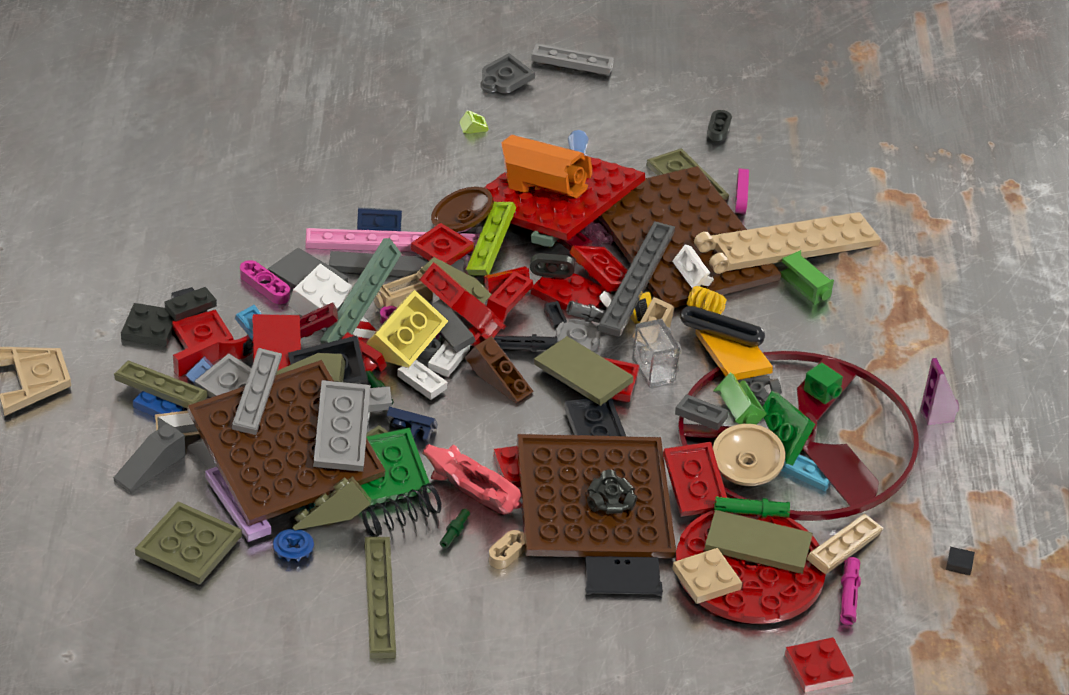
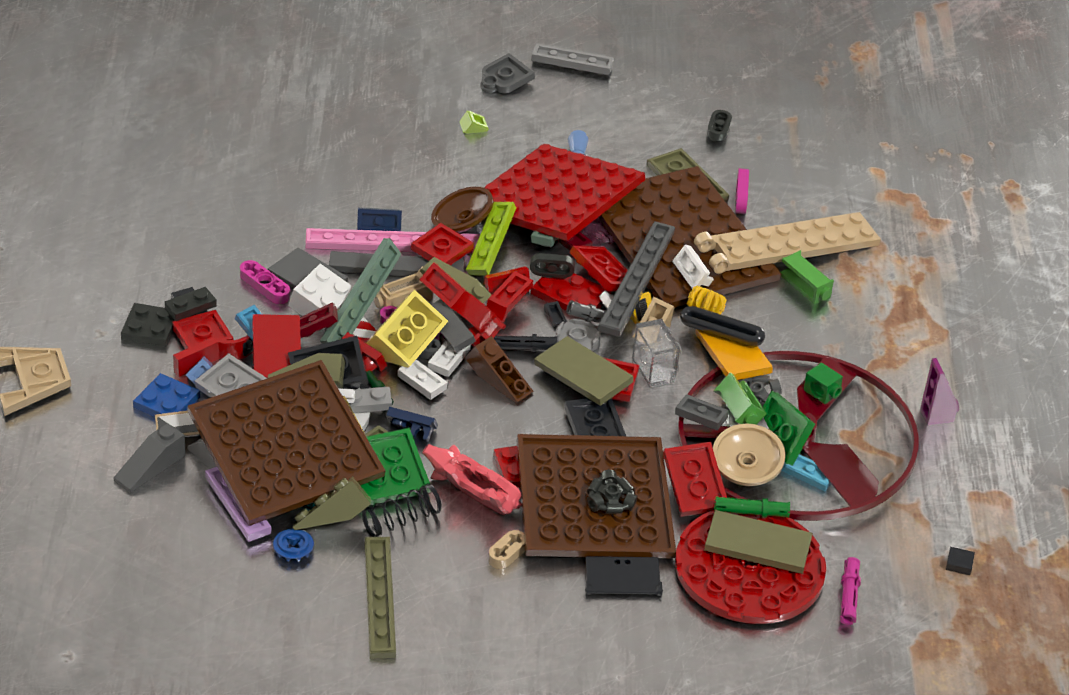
olive tile [114,360,208,408] -> none
olive plate [135,501,242,585] -> none
light grey tile [232,348,282,435] -> none
light grey plate [313,380,371,471] -> none
dark green bar [440,509,470,548] -> none
orange brick [501,135,592,198] -> none
tan plate [672,548,742,604] -> none
red plate [785,637,854,693] -> none
tan tile [807,513,883,575] -> none

